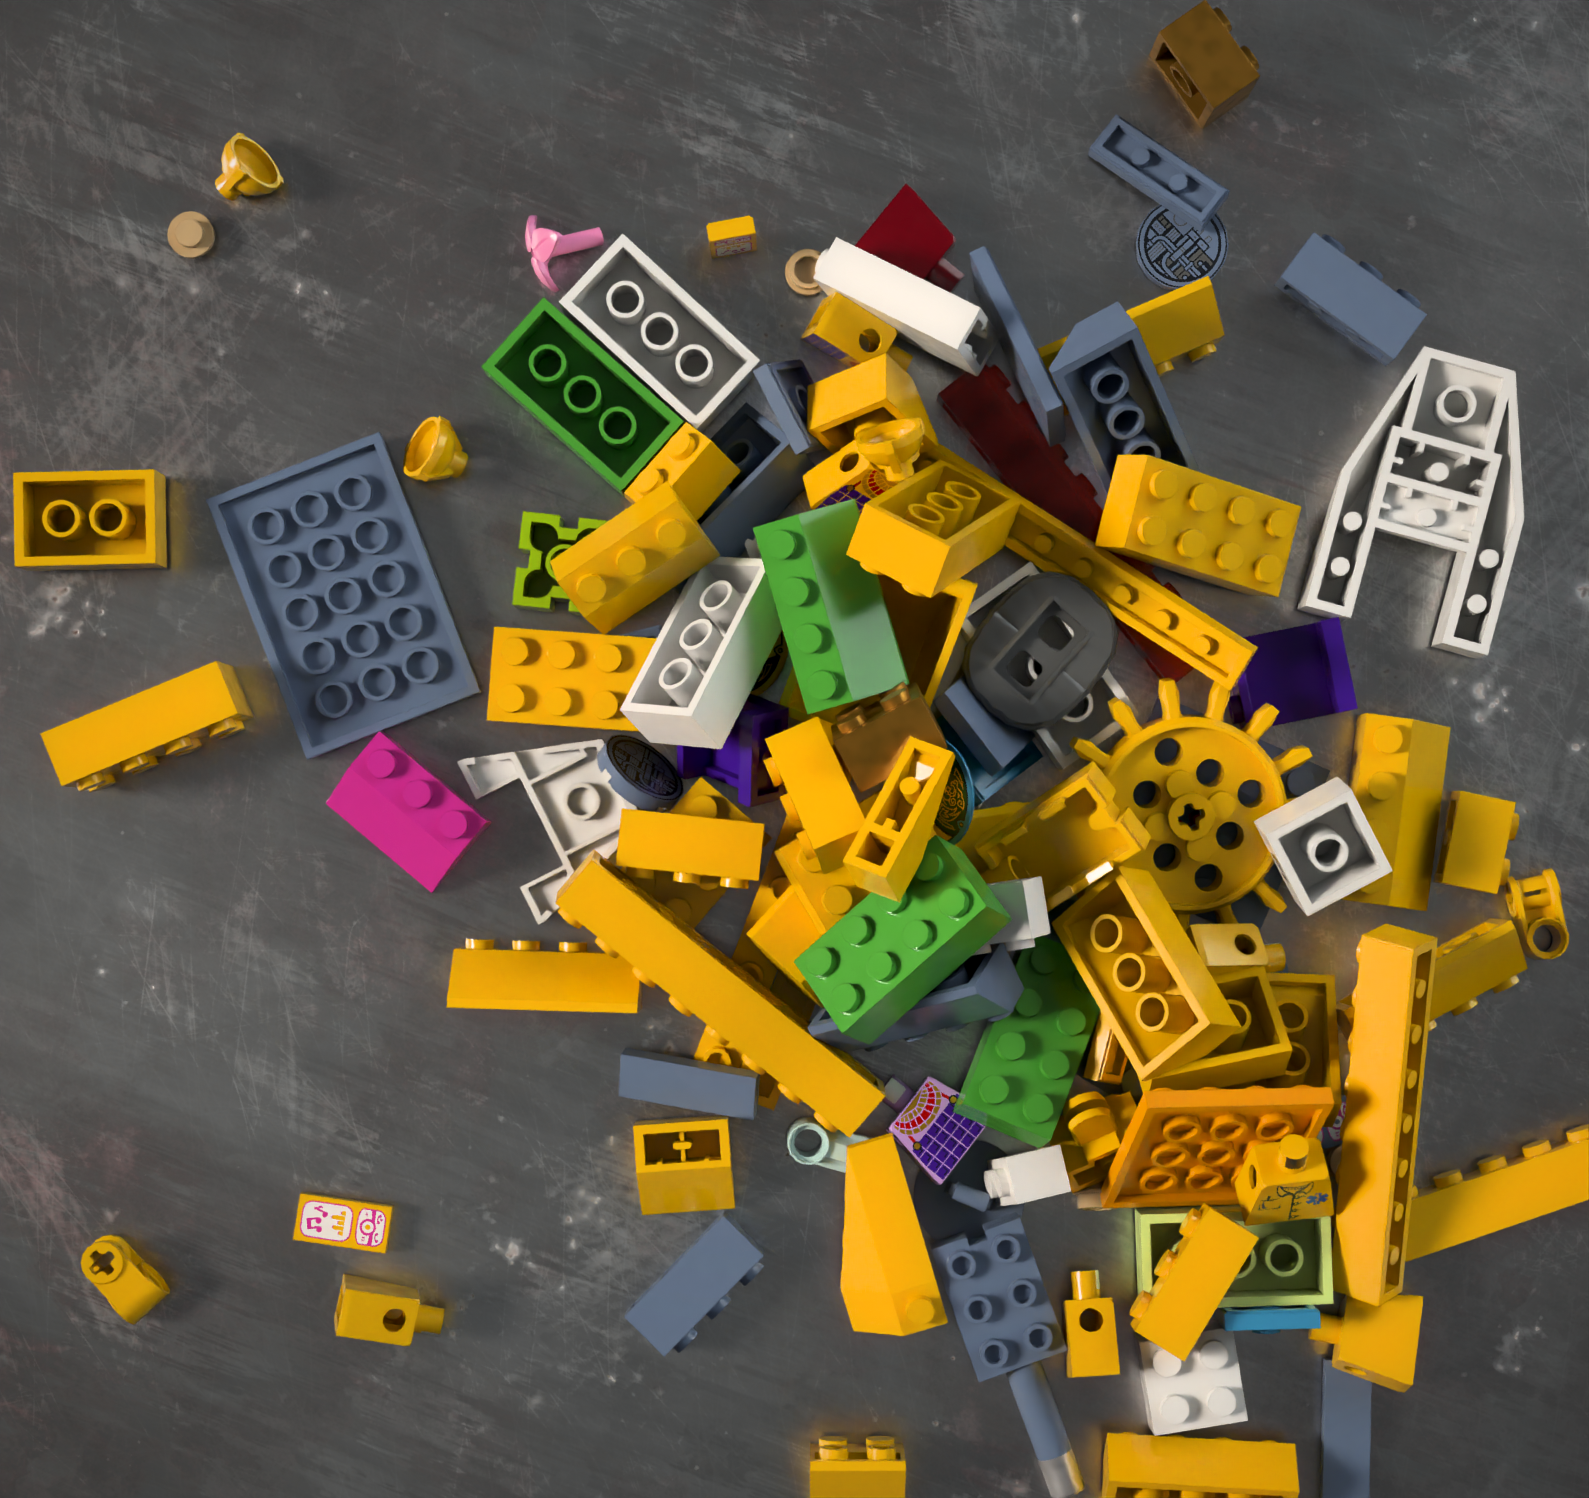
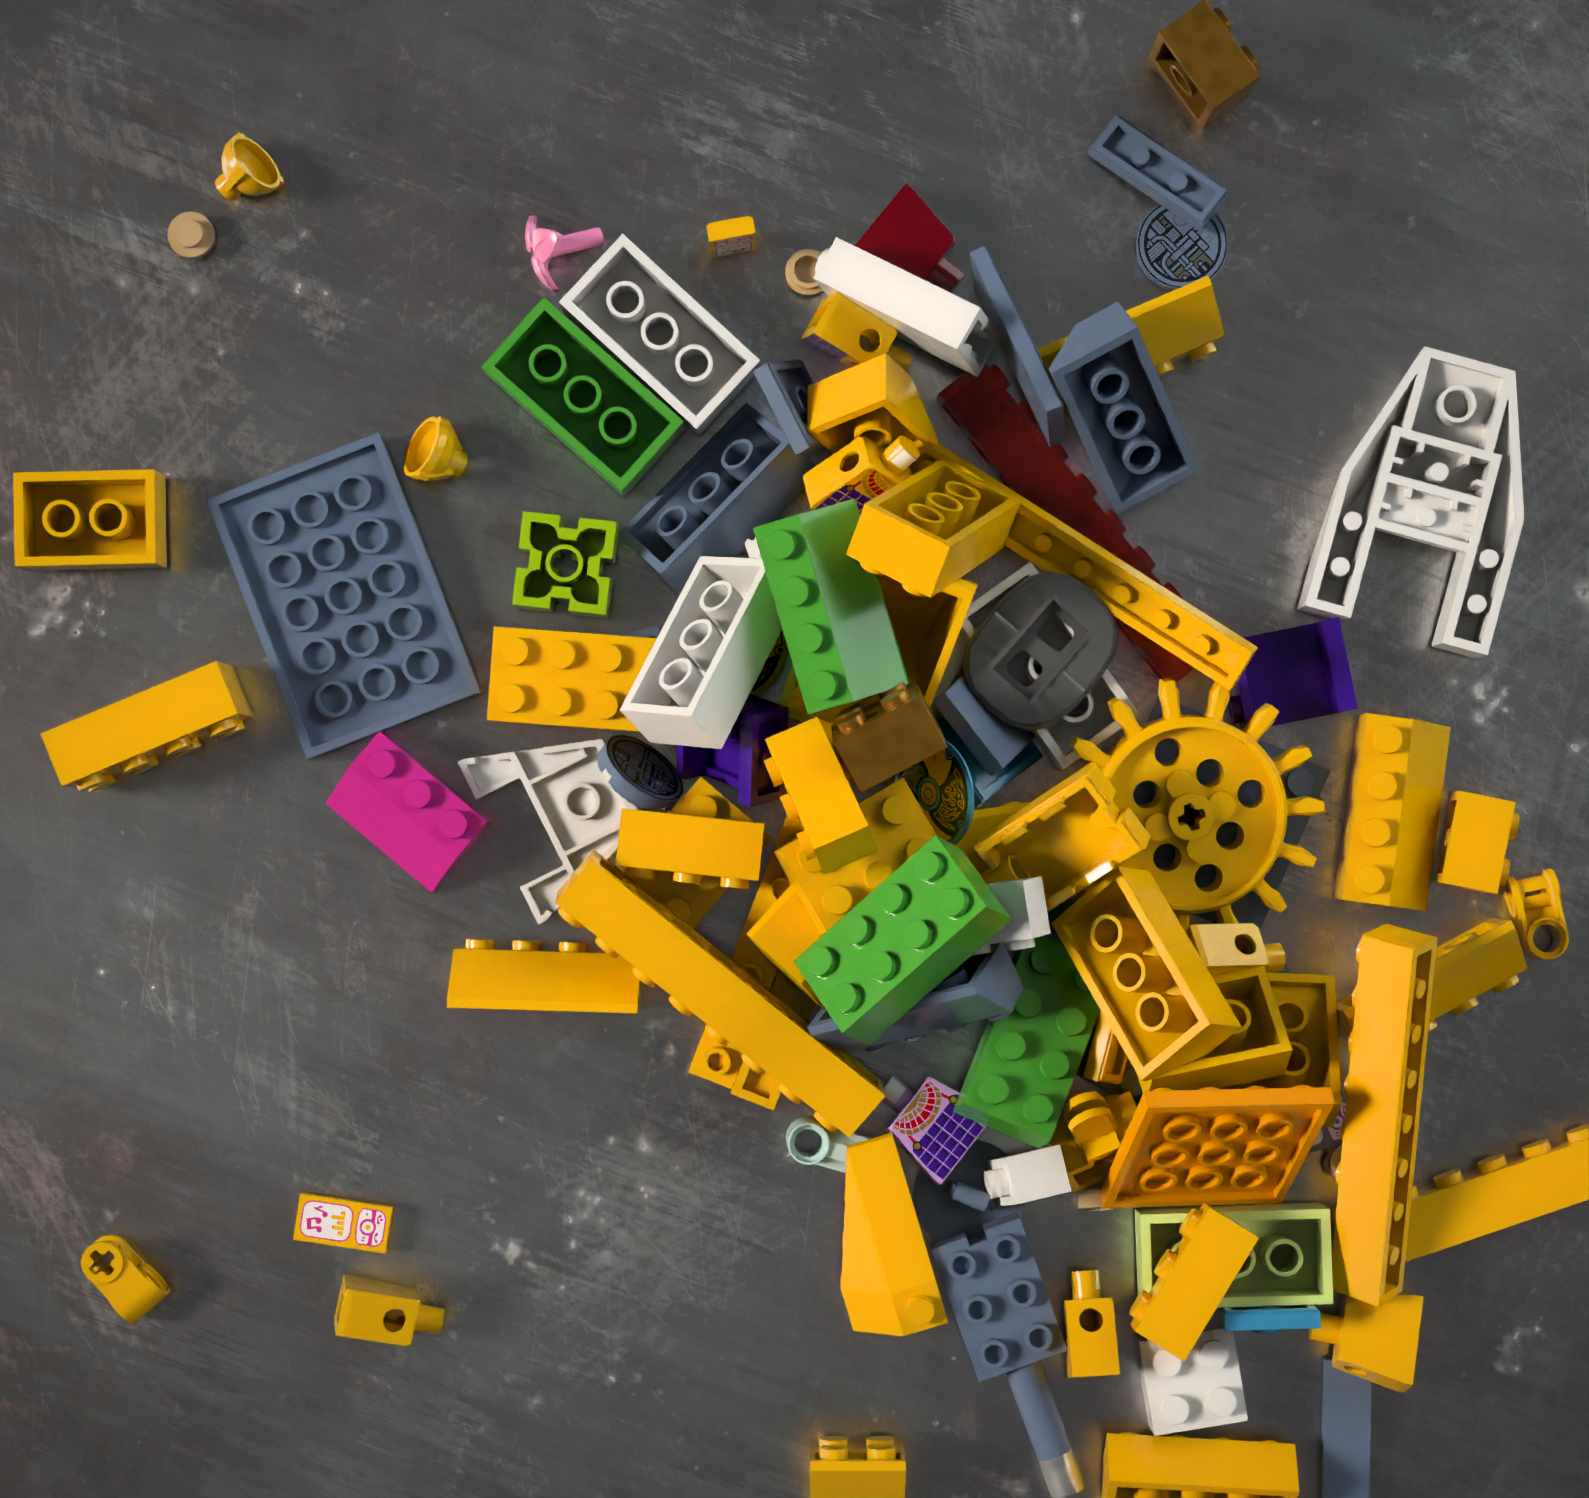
yellow slope [550,481,720,635] -> none
sand blue tile [619,1048,760,1121] -> none
yellow slope [624,422,741,521] -> none
sand blue brick [624,1211,764,1357] -> none
yellow slope [633,1115,735,1215] -> none
yellow slope [843,736,955,903] -> none
yellow piece [856,417,925,481] -> none
yellow brick [1095,455,1301,597] -> none
yellow torso [1235,1134,1334,1226] -> none
white brick [1253,776,1393,916] -> none
sand blue brick [1274,232,1427,366] -> none

